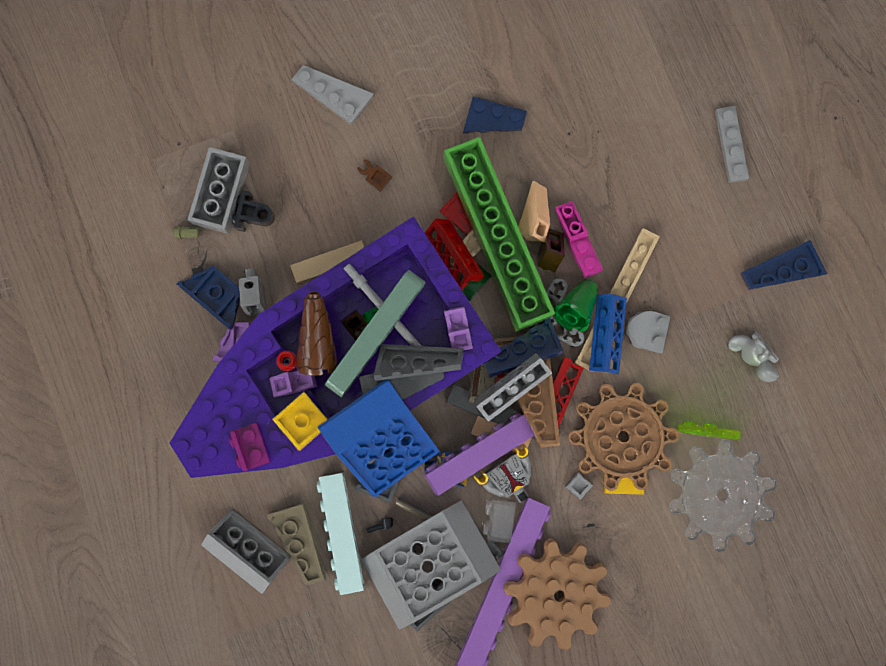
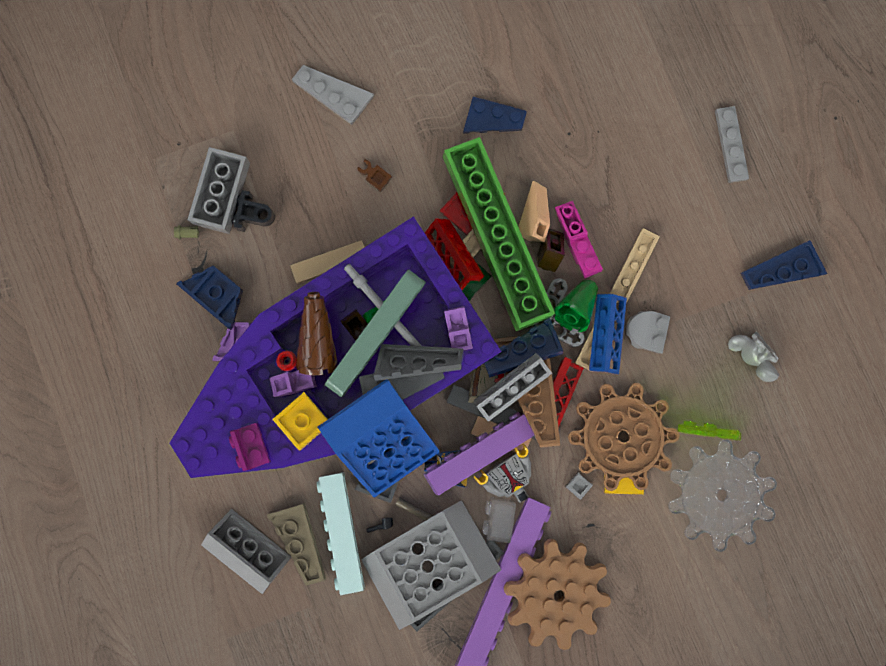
light grey torso [239,269,267,317] -> none

